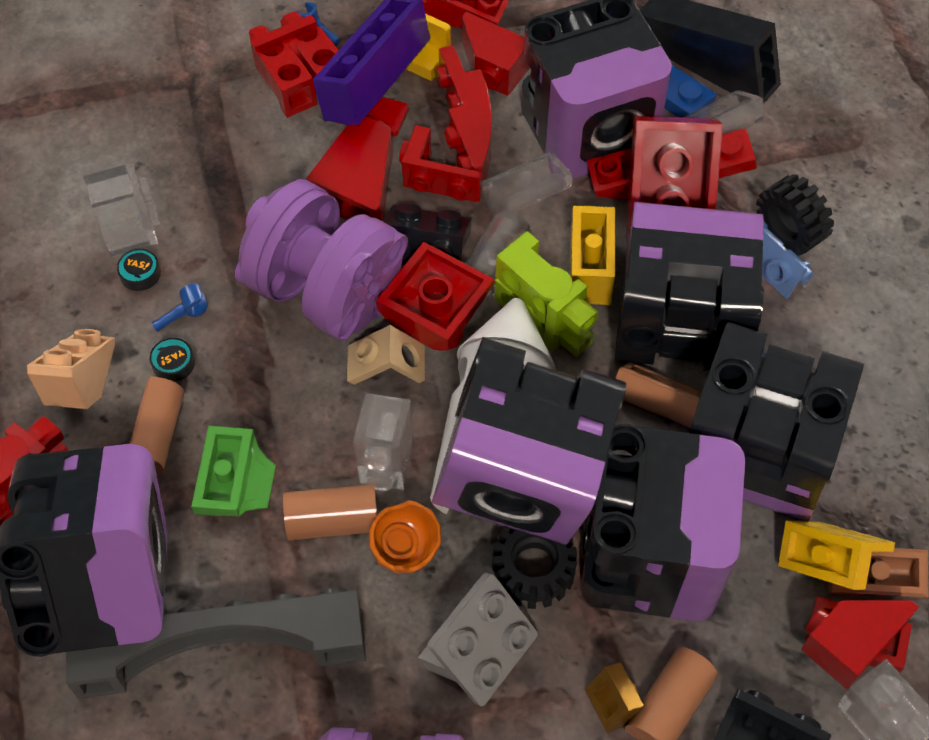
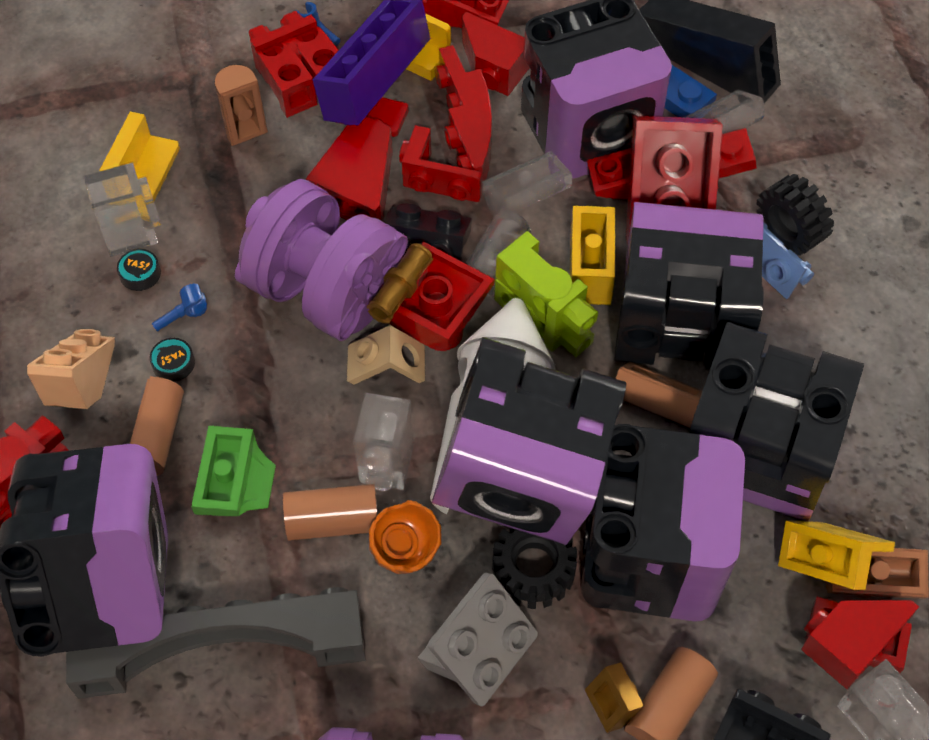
none -> yellow panel [99,111,180,206]
none -> nougat brick [215,65,268,146]
none -> pearl gold pin [367,243,433,323]

